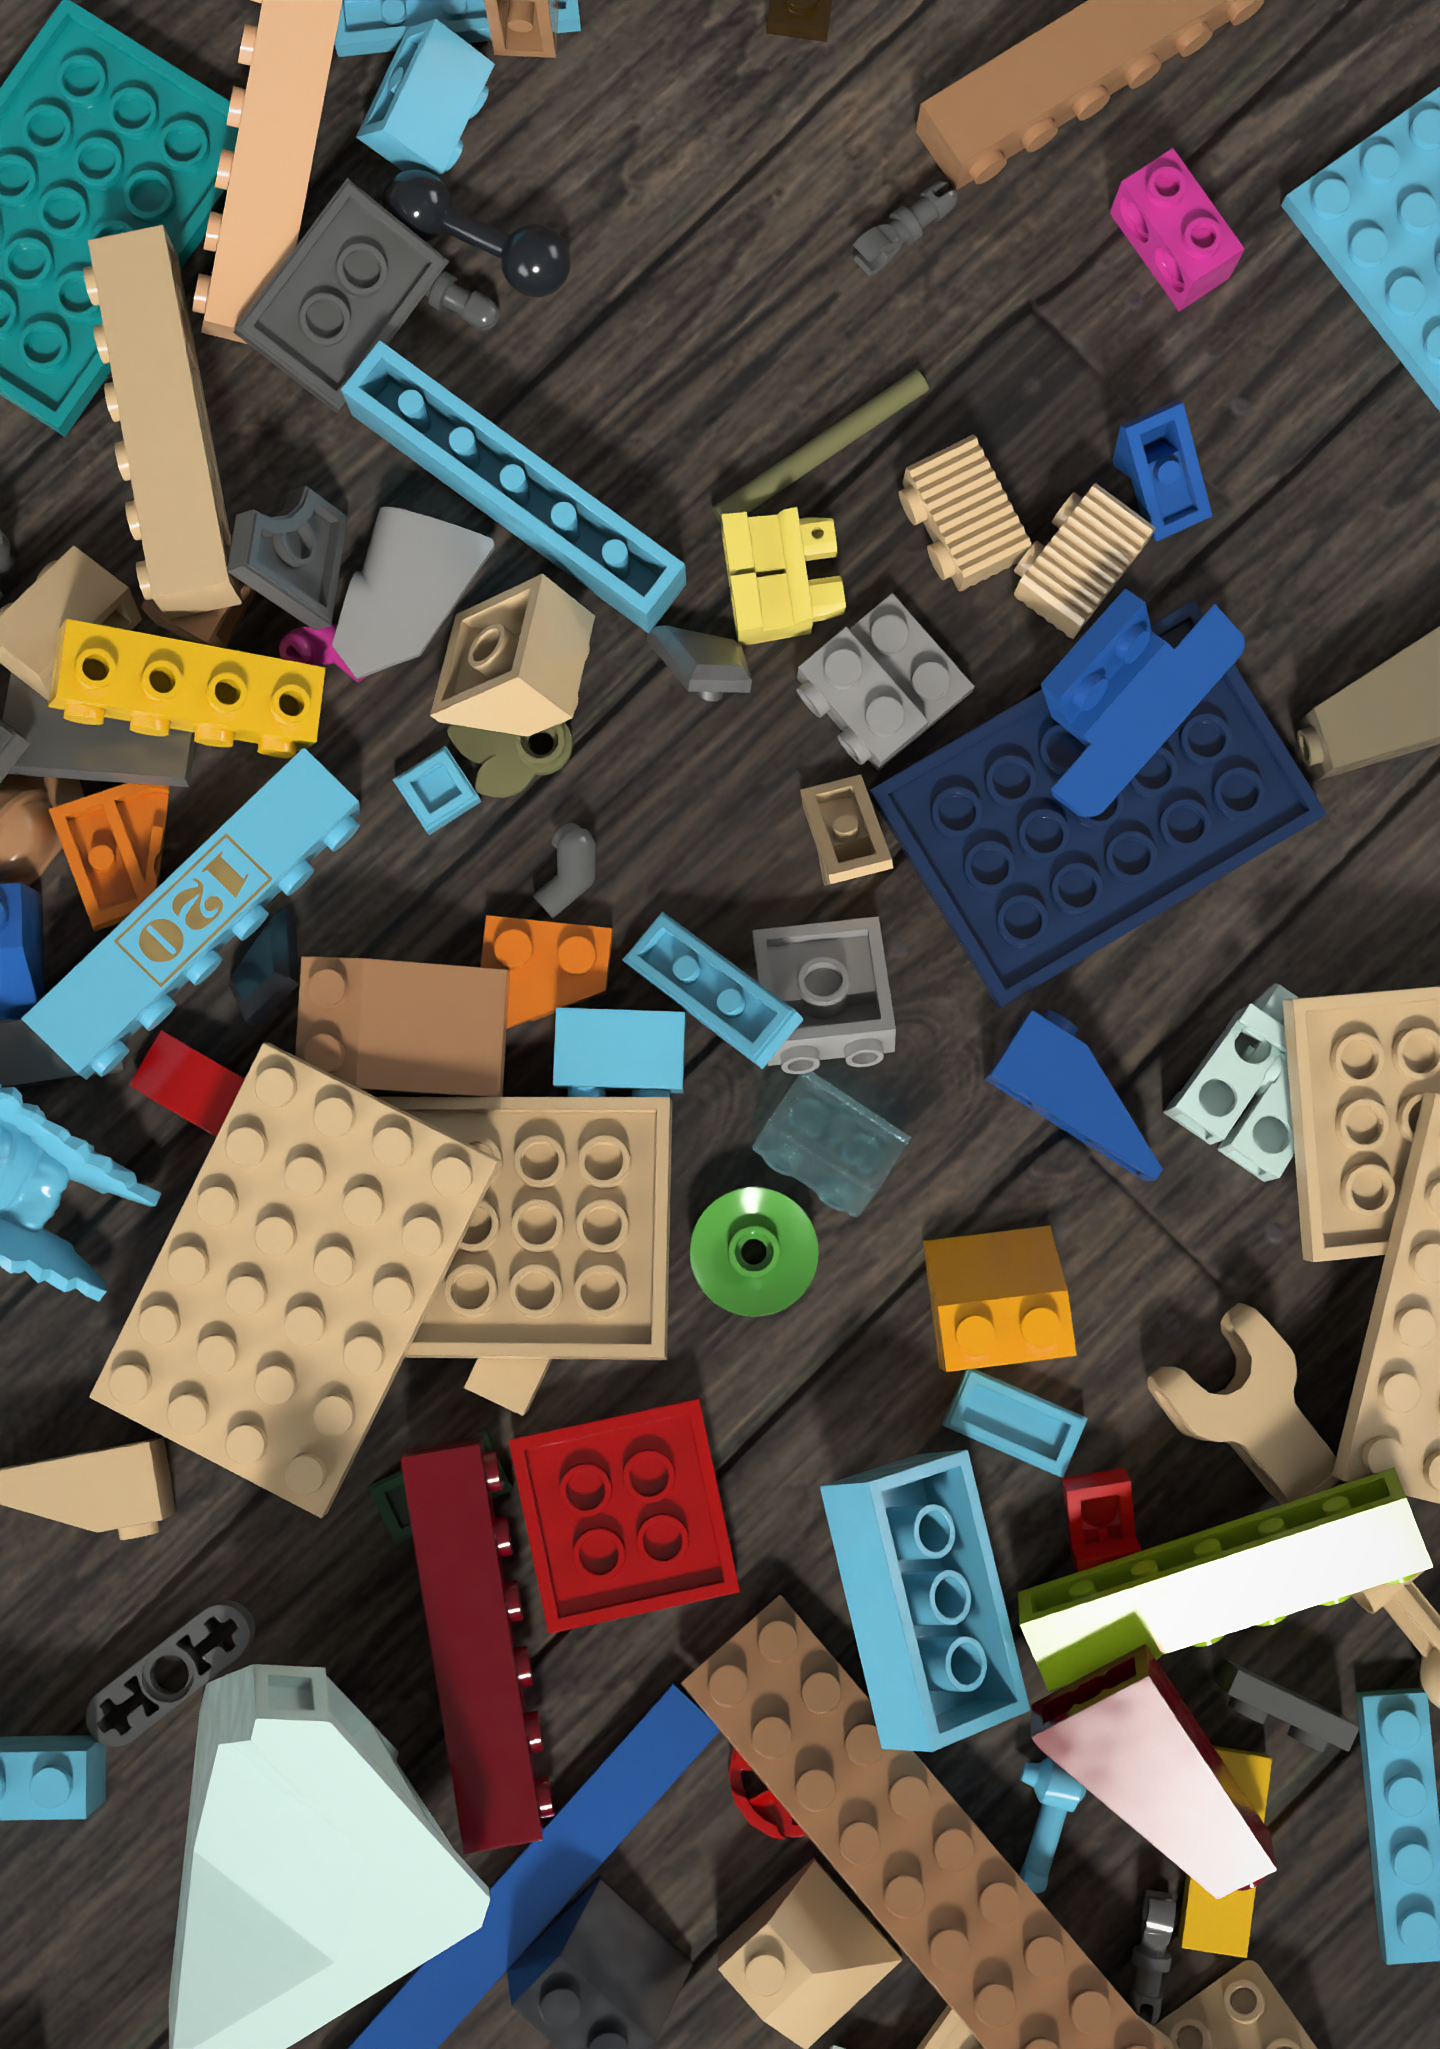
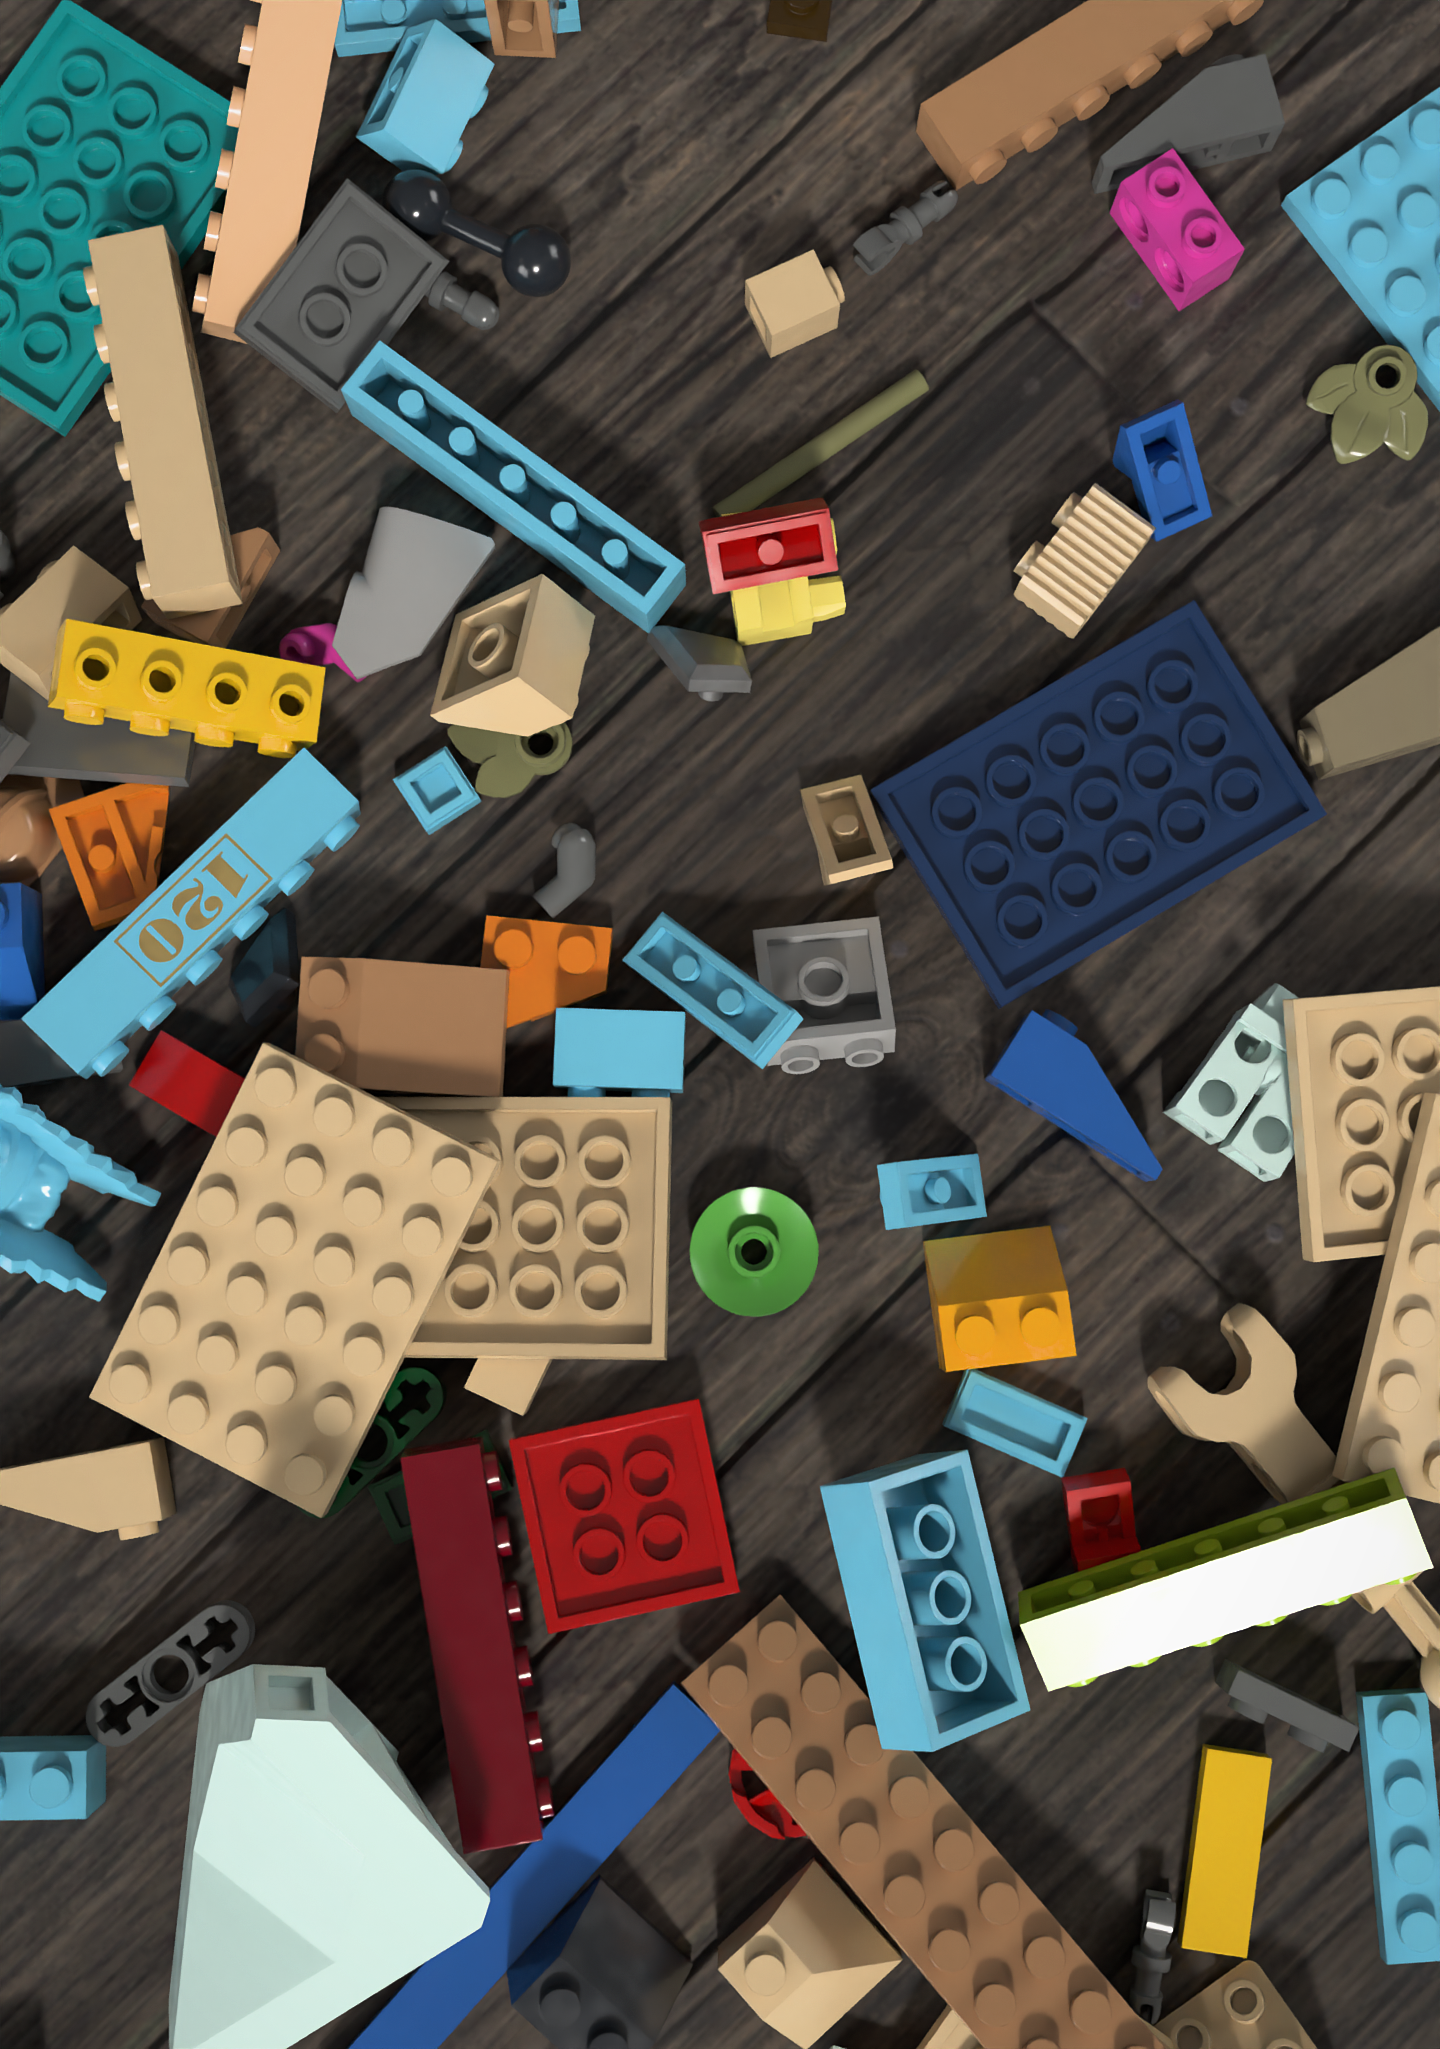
dark grey tile [227,486,348,630] -> none
clear light blue bracket [752,1072,911,1217] -> none
light grey plate [796,593,975,772] -> none
tan brick [899,434,1031,591] -> none
medium azure piece [1020,1757,1087,1894] -> none
slope [1031,1644,1277,1899] -> none
blue plate [1041,589,1245,818] -> none
none -> dark green beam [296,1366,447,1518]
none -> red slope [699,498,838,594]
none -> tan brick [745,249,845,358]
none -> medium azure slope [877,1154,987,1230]
none -> dark grey slope [1092,54,1285,194]
none -> olive plate [1306,345,1428,464]

